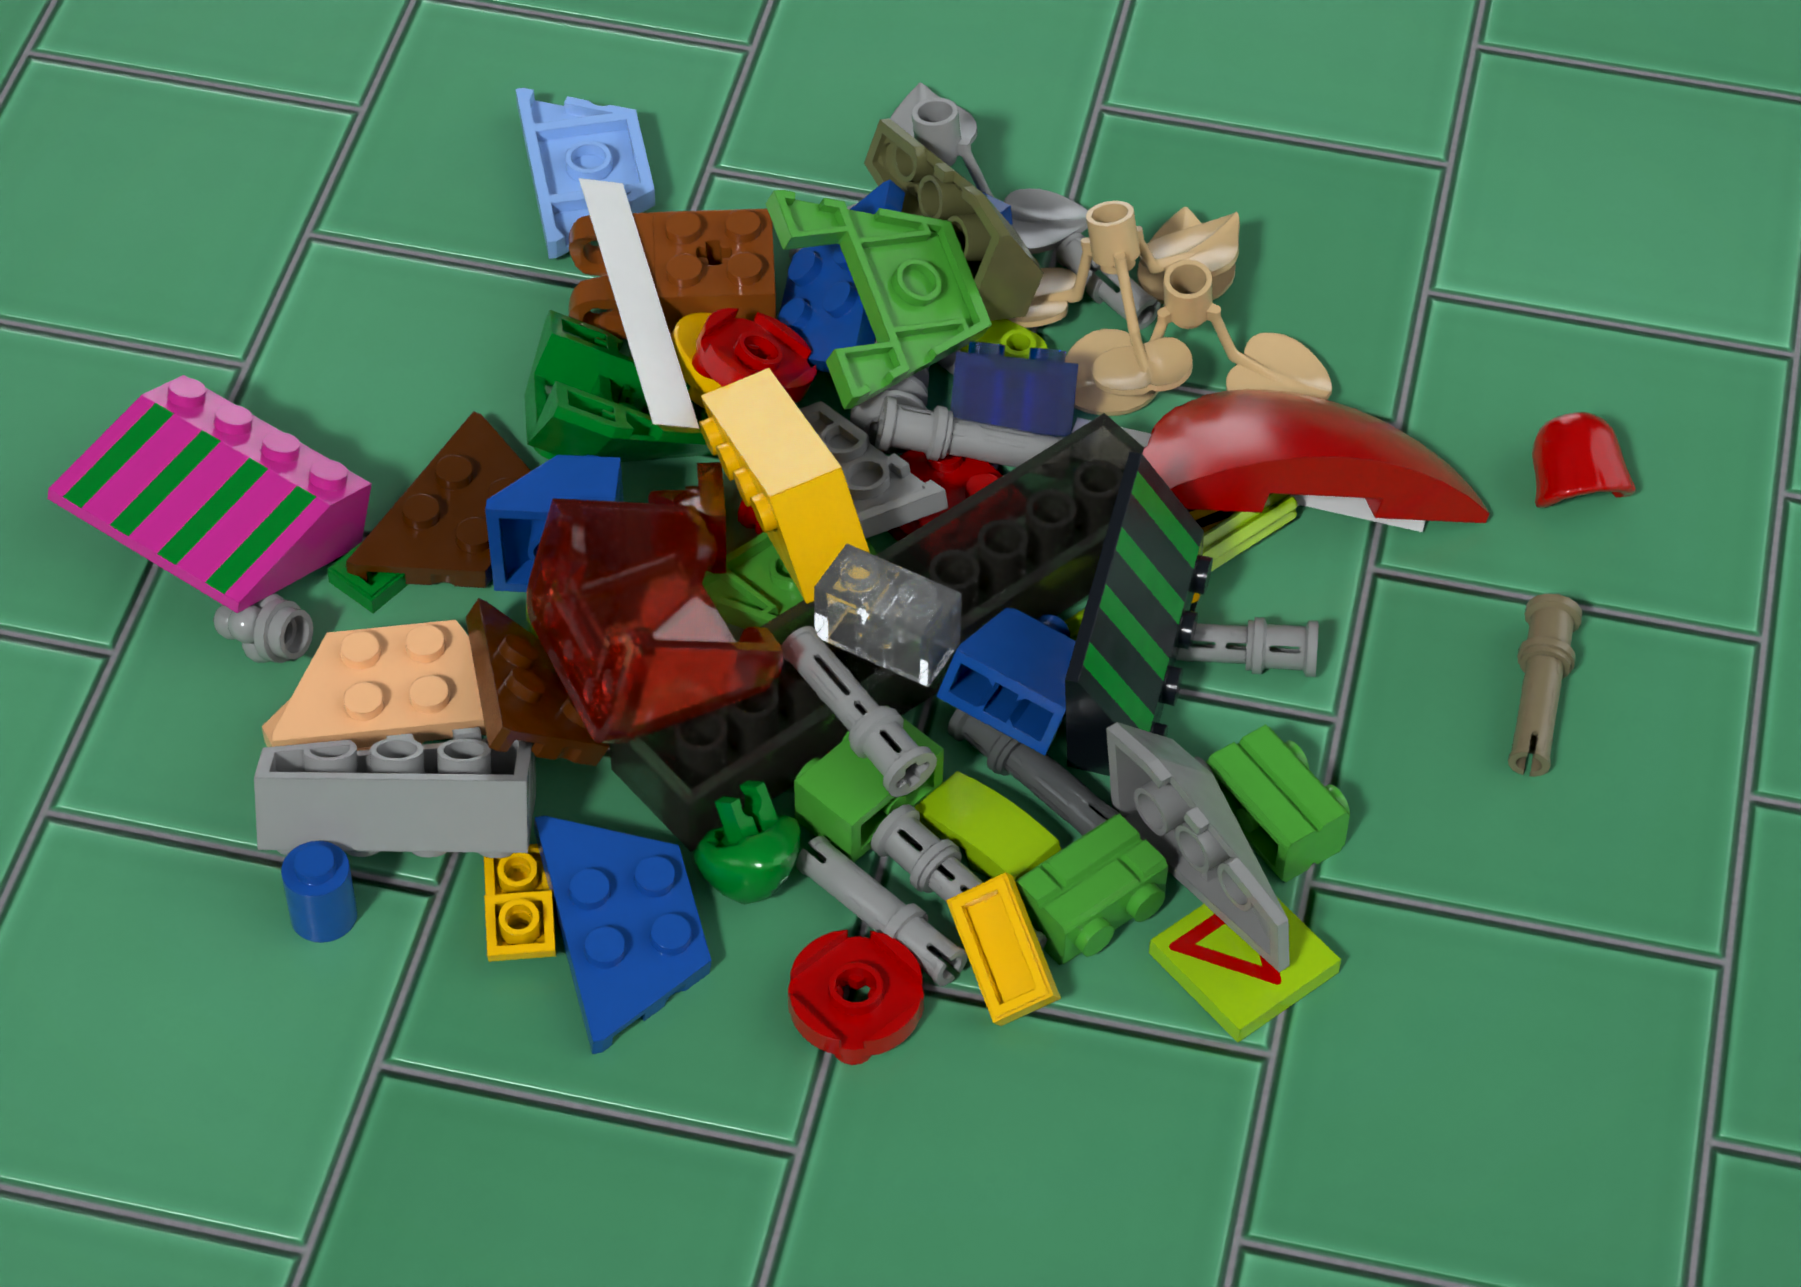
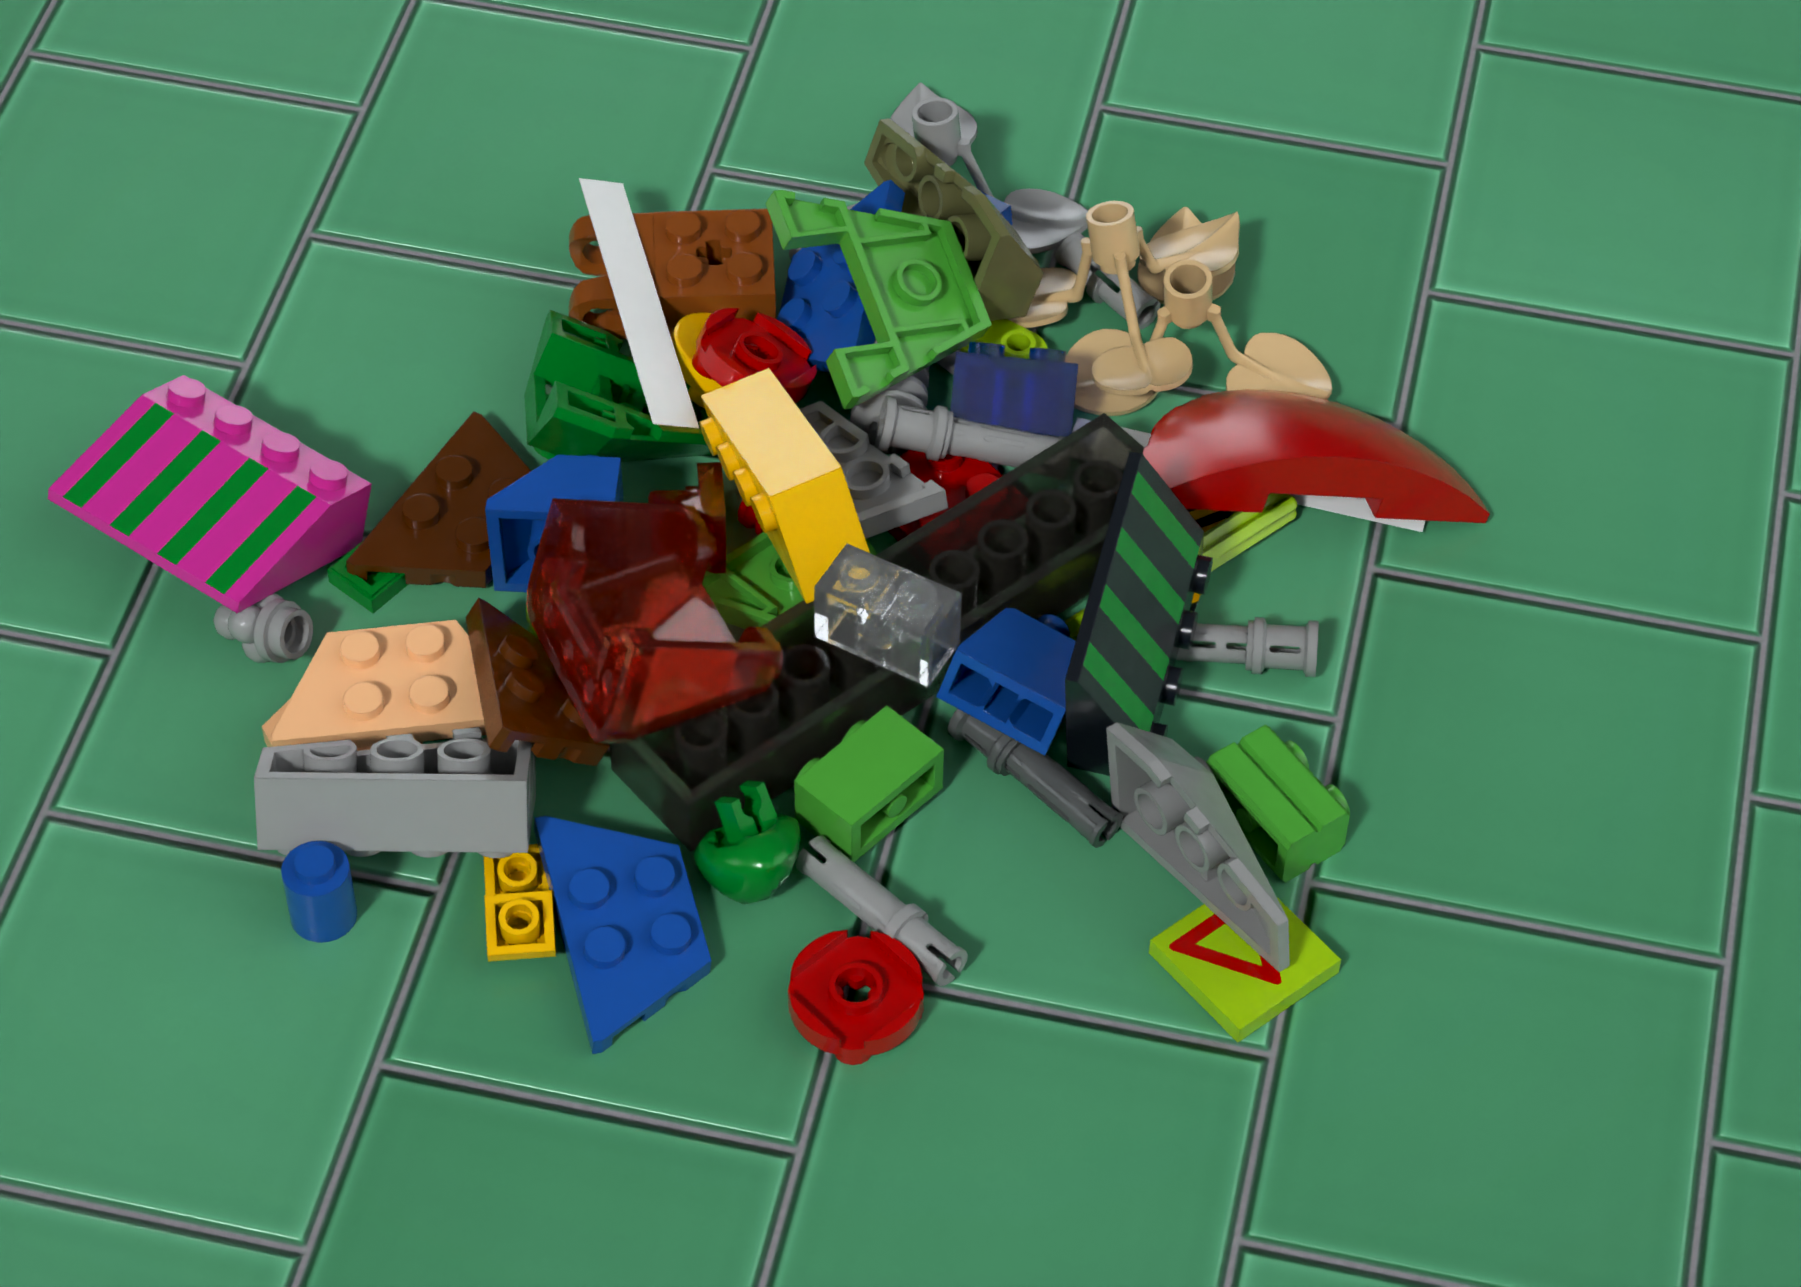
light blue wing [516,88,655,259] -> none
light grey pin [780,626,937,797] -> none
light grey pin [871,804,1047,950] -> none
lime slope [914,771,1061,880] -> none
yellow tile [946,872,1061,1026] -> none
bright green brick [1015,813,1168,965] -> none
dark tan pin [1508,594,1582,777] -> none
red hair [1532,412,1636,508] -> none

